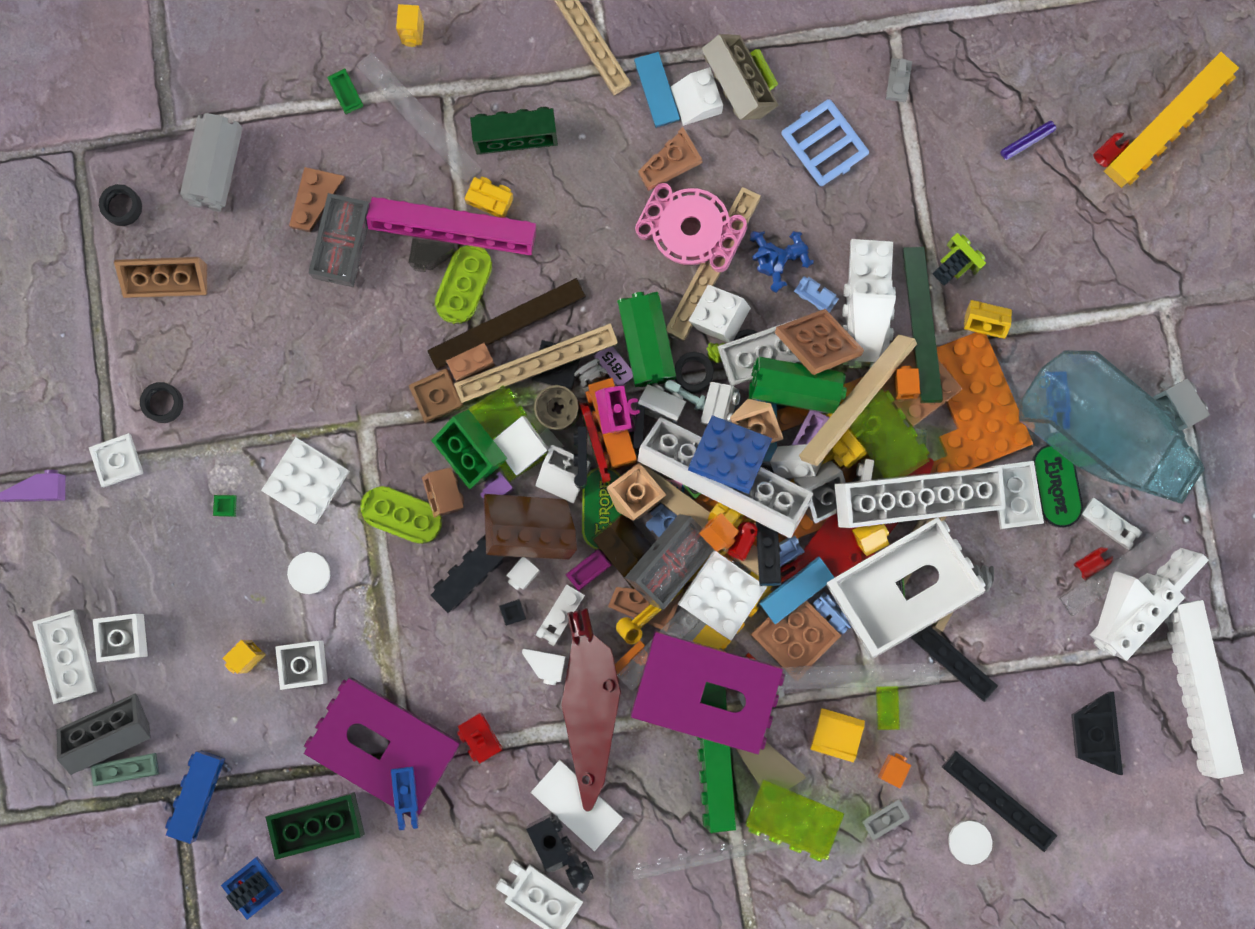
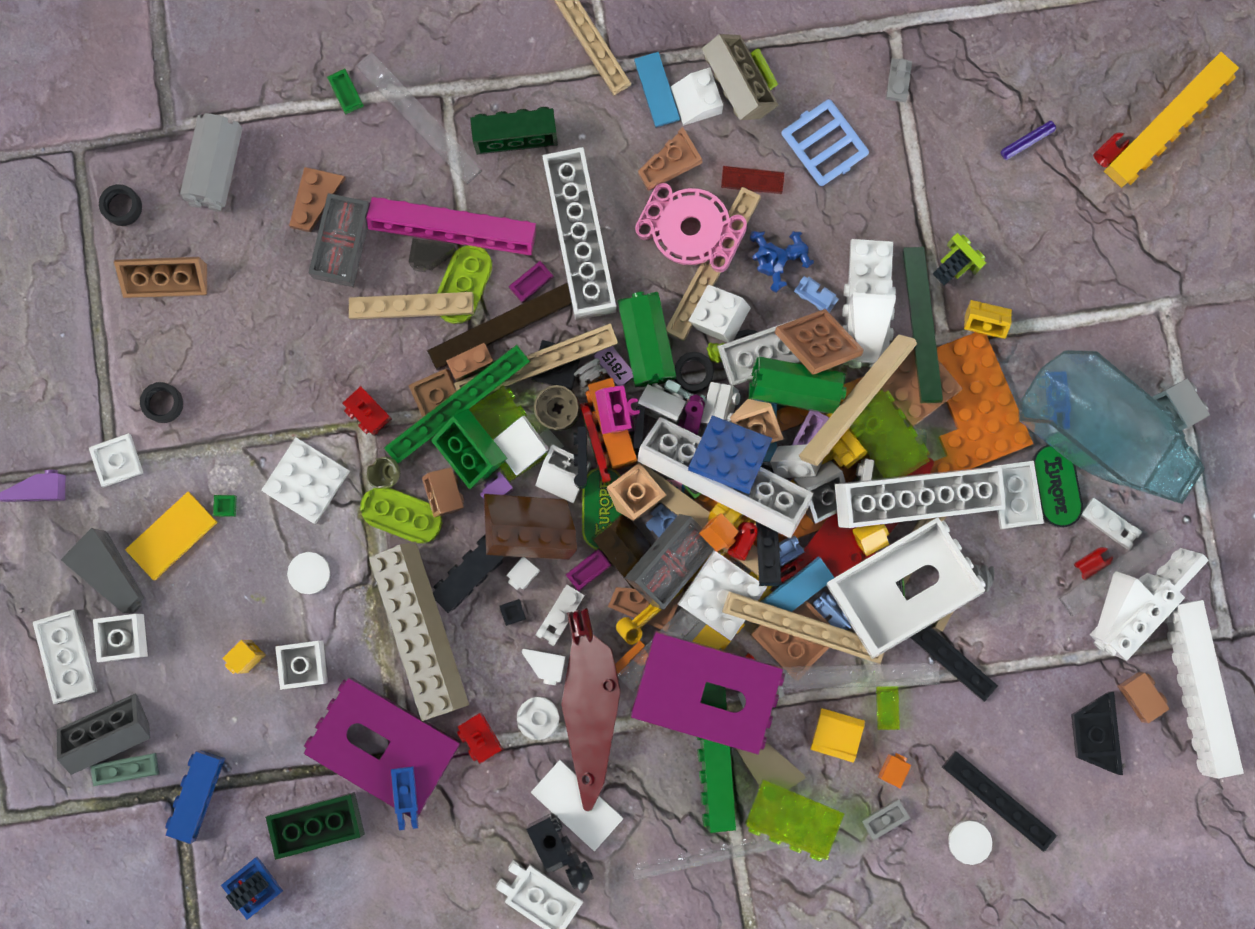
yellow brick [396,4,424,47] -> none
yellow brick [465,177,514,218] -> none
orange brick [894,366,920,399] -> none
none -> dark grey slope [61,528,144,614]
none -> yellow tile [125,491,218,580]
none -> red brick [342,386,392,436]
none -> tan plate [349,292,474,320]
none -> olive hair [366,457,401,489]
none -> brick [369,542,469,721]
none -> green plate [384,344,530,464]
none -> magenta tile [508,261,554,303]
none -> white tile [517,697,560,740]
none -> white brick [542,147,616,321]
none -> magenta leg [678,395,705,435]
none -> clear red tile [721,166,785,194]
none -> tan tile [722,591,884,664]
none -> nougat brick [1117,672,1169,723]

